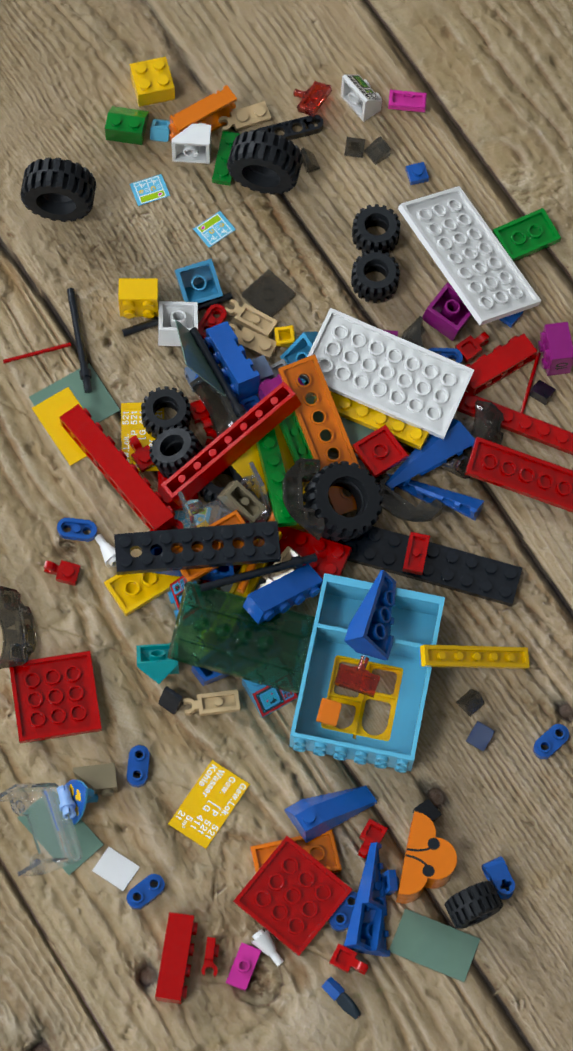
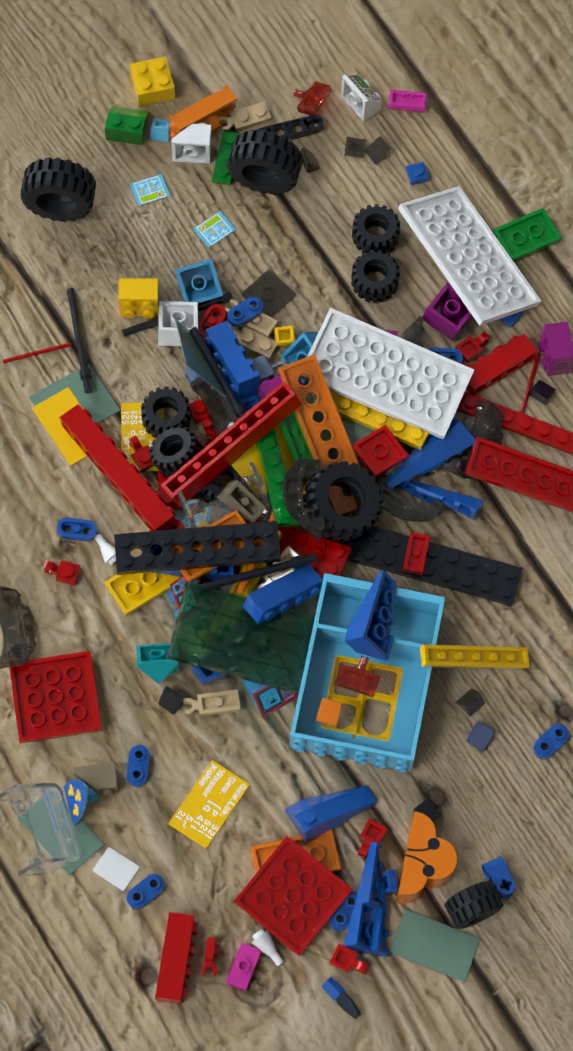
light blue pin [57,785,76,819] -> none
none -> blue plate [228,297,263,327]

